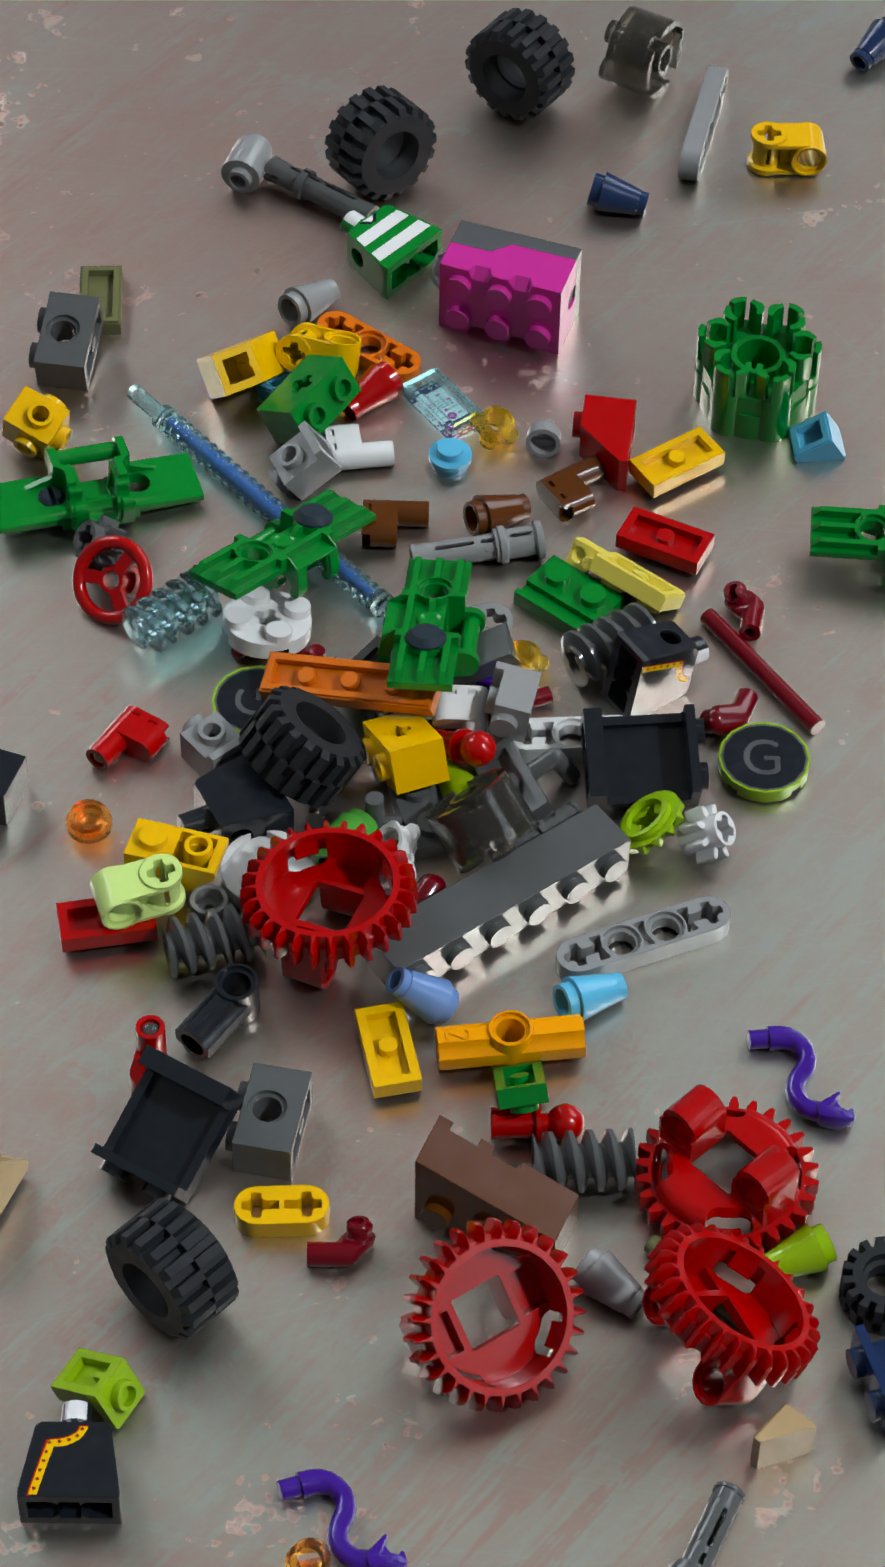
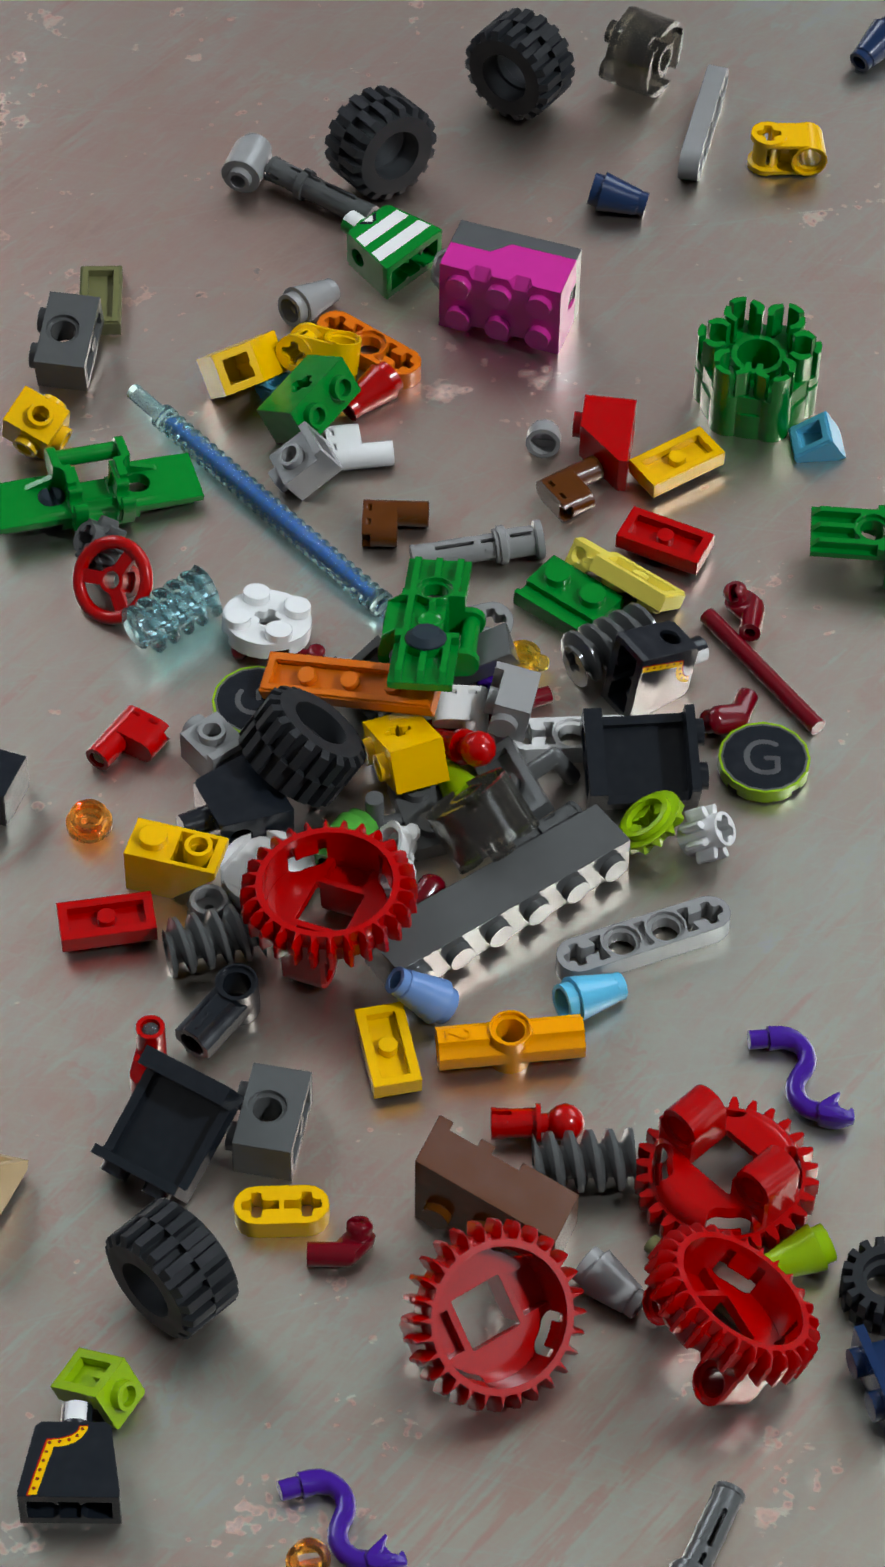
yellowish green piece [89,853,186,930] -> none
green piece [188,489,376,600] -> none
clear light blue tile [402,367,487,440] -> none
medium azure plate [429,438,472,478] -> none
reddish brown cone [463,493,531,536] -> none
clear yellow plate [470,405,519,450] -> none
green plate [493,1060,549,1114] -> none
tan slope [750,1403,817,1469] -> none

